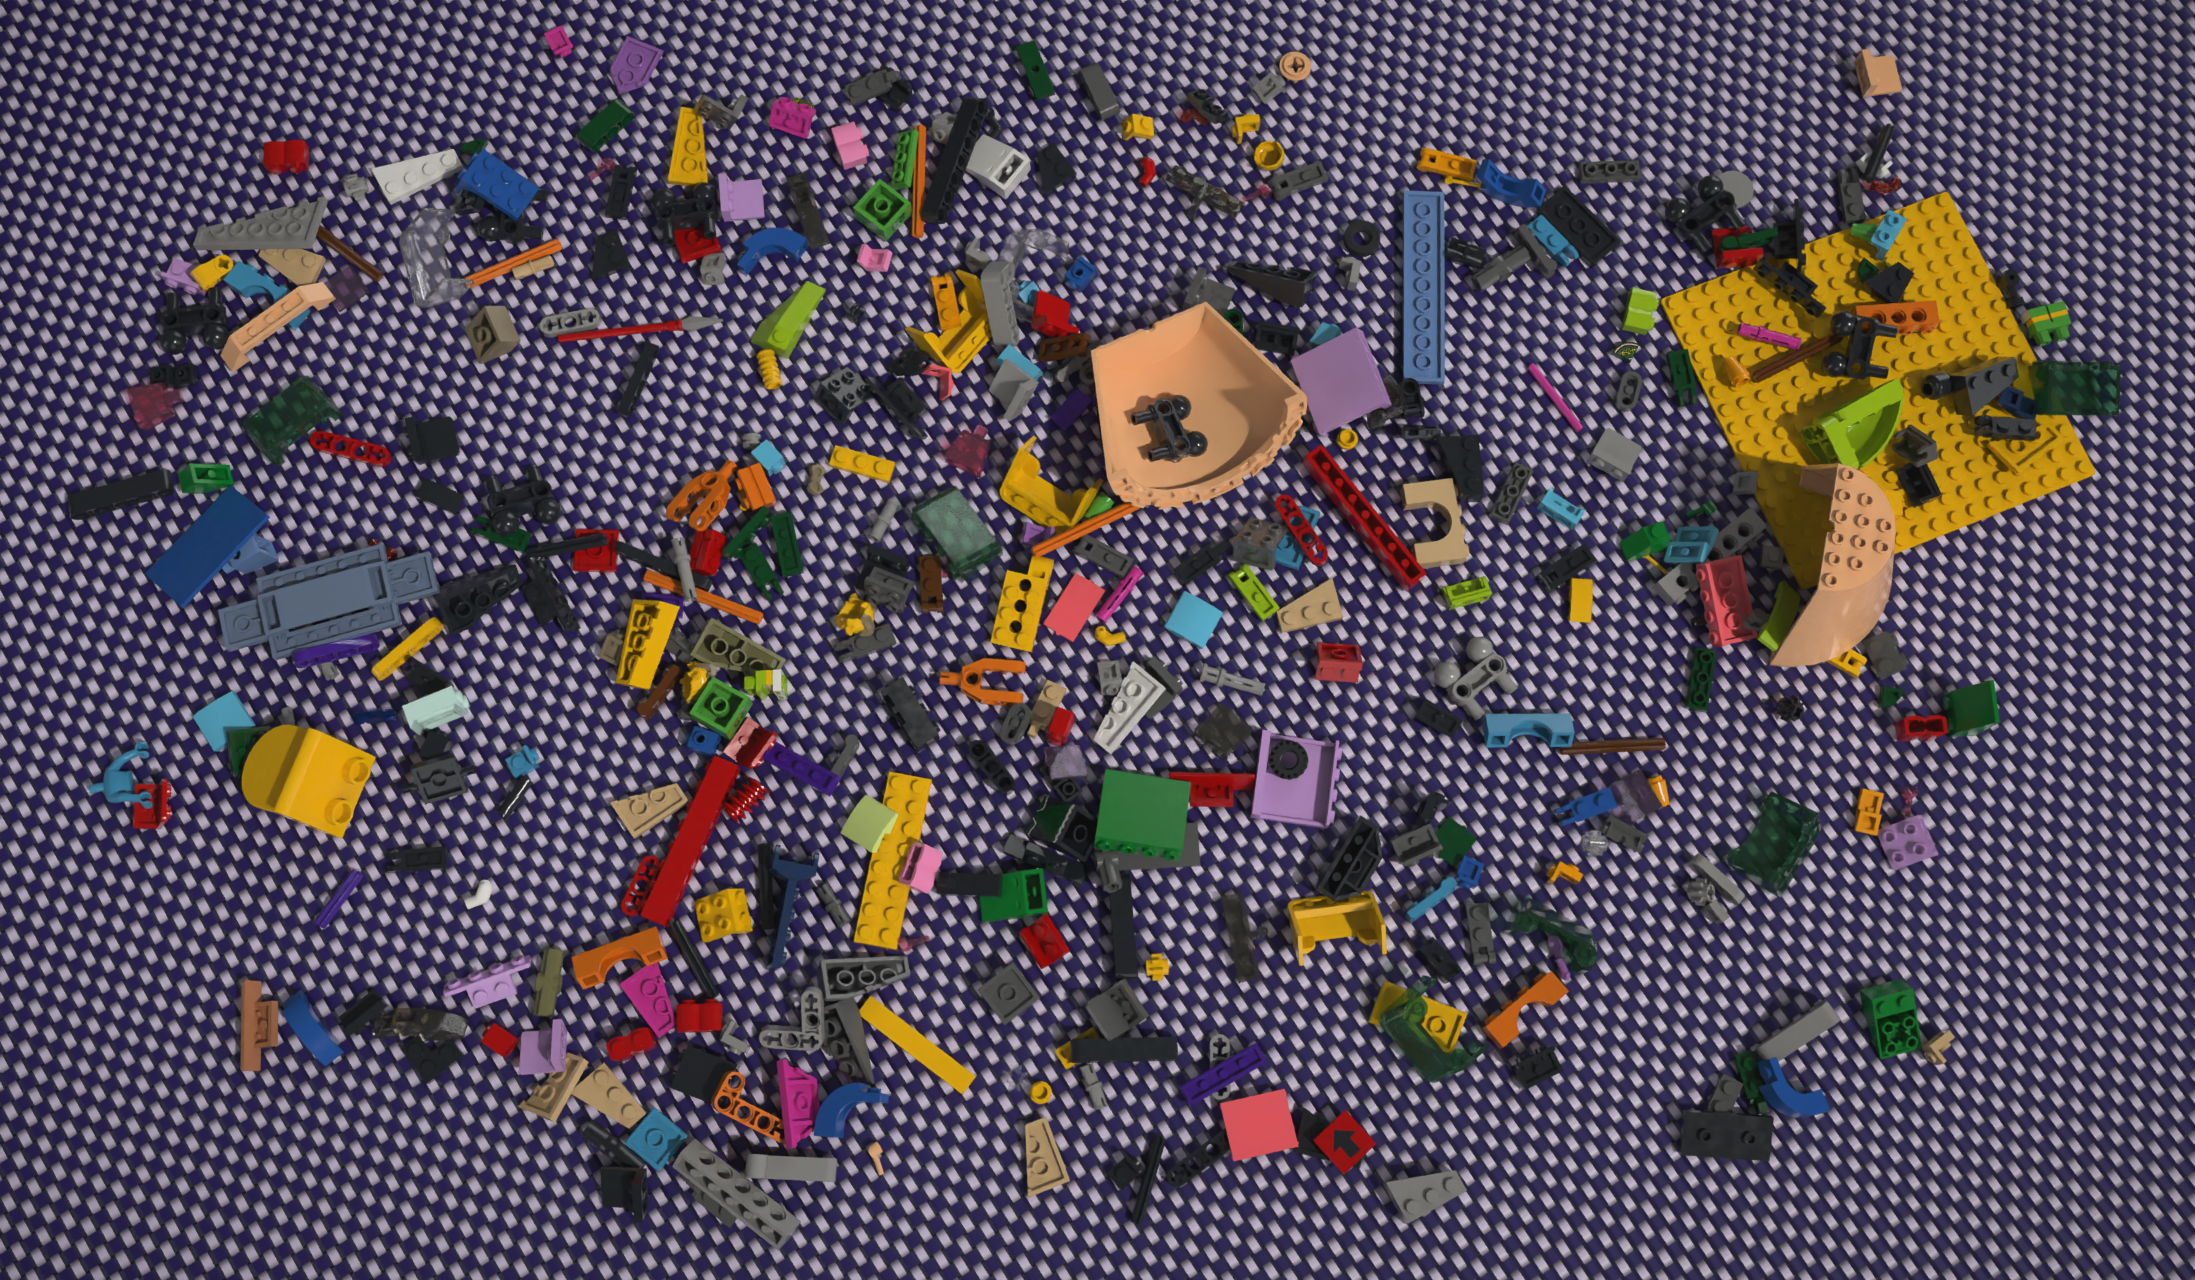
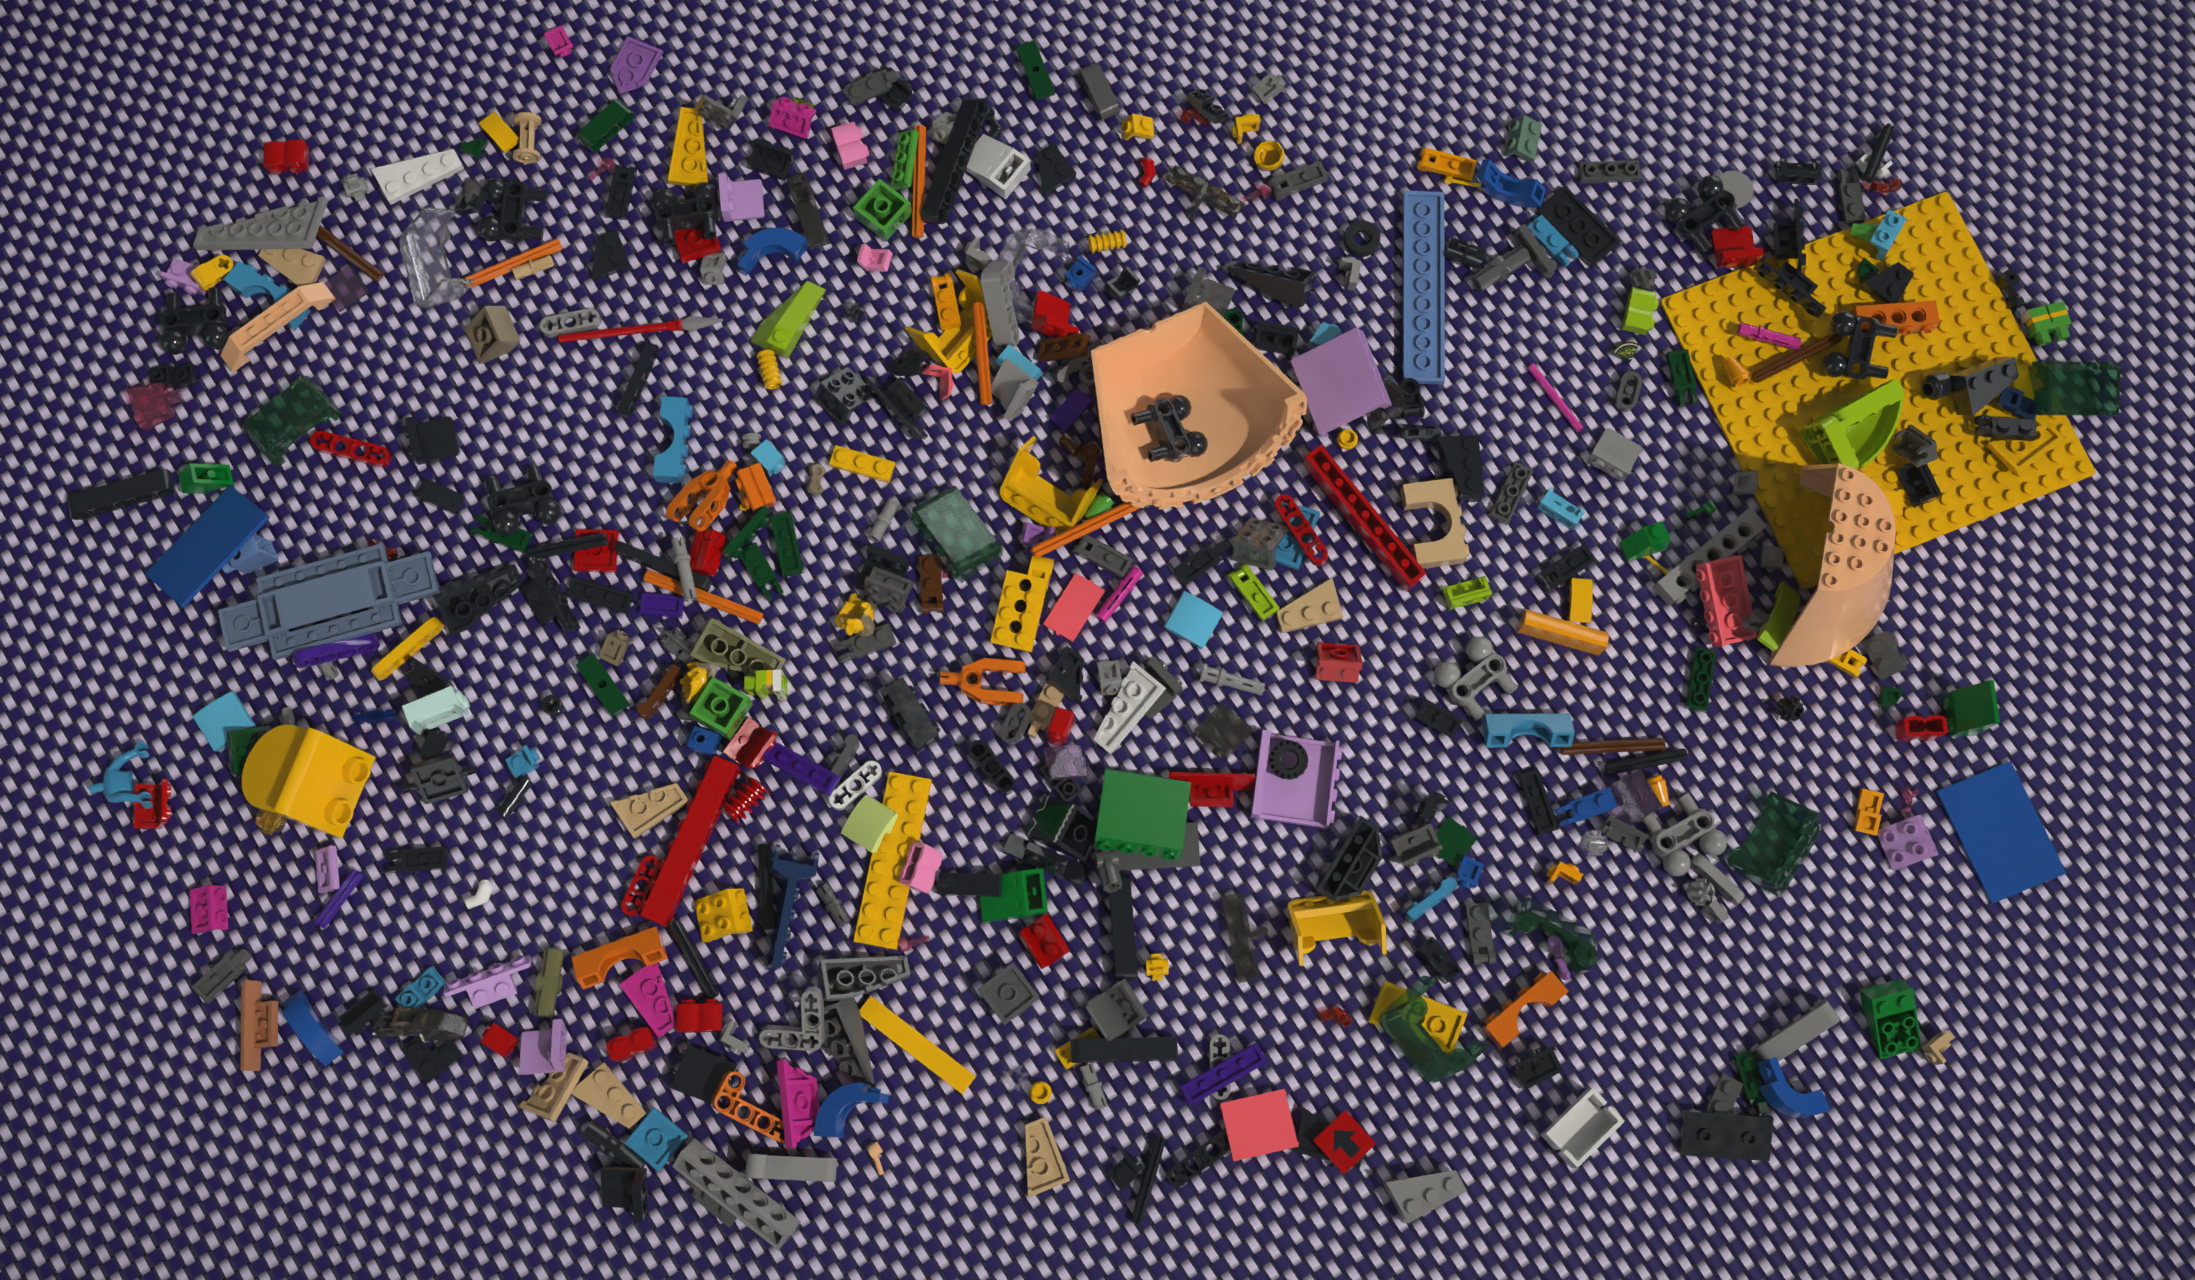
blue bracket [454,149,539,221] -> none
yellow wedge [616,599,680,690] -> none
clear pink torso [944,425,990,478] -> none
dark azure bracket [1012,280,1040,313] -> none
yellow arm [1095,626,1126,646] -> none
light nougat gear [1279,52,1311,82] -> none
medium azure slope [1664,526,1719,563] -> none
dark green hinge [1718,227,1778,254] -> none
light nougat bracket [1854,49,1902,97] -> none
none -> dark pink bracket [190,885,228,934]
none -> dark grey hinge [192,949,253,1004]
none -> clear yellow head [255,809,288,835]
none -> lavender tile [315,845,340,893]
none -> dark azure slope [395,967,447,1015]
none -> yellow slope [478,111,519,153]
none -> tan hose [513,112,541,164]
none -> black bush [541,695,563,716]
none -> black tile [566,577,634,615]
none -> dark green tile [576,653,630,717]
none -> dark azure arch [653,396,693,484]
none -> black bracket [747,138,794,181]
none -> white beam [829,761,882,810]
none -> orange axle [972,302,992,405]
none -> black wing [1045,646,1084,704]
none -> reddish brown pin [1059,432,1100,489]
none -> yellow piece [1088,230,1127,254]
none -> black bracket [1104,266,1140,302]
none -> clear red arm [1319,1007,1352,1027]
none -> sand green bracket [1504,114,1542,162]
none -> black tile [1516,768,1559,836]
none -> light orange brick [1518,609,1609,656]
none -> white piece [1540,1088,1625,1168]
none -> black axle [1604,748,1688,776]
none -> dark grey gear [1630,267,1657,291]
none -> light grey piece [1642,793,1727,876]
none -> black hinge [1775,158,1822,185]
none -> blue piece [1936,761,2066,904]

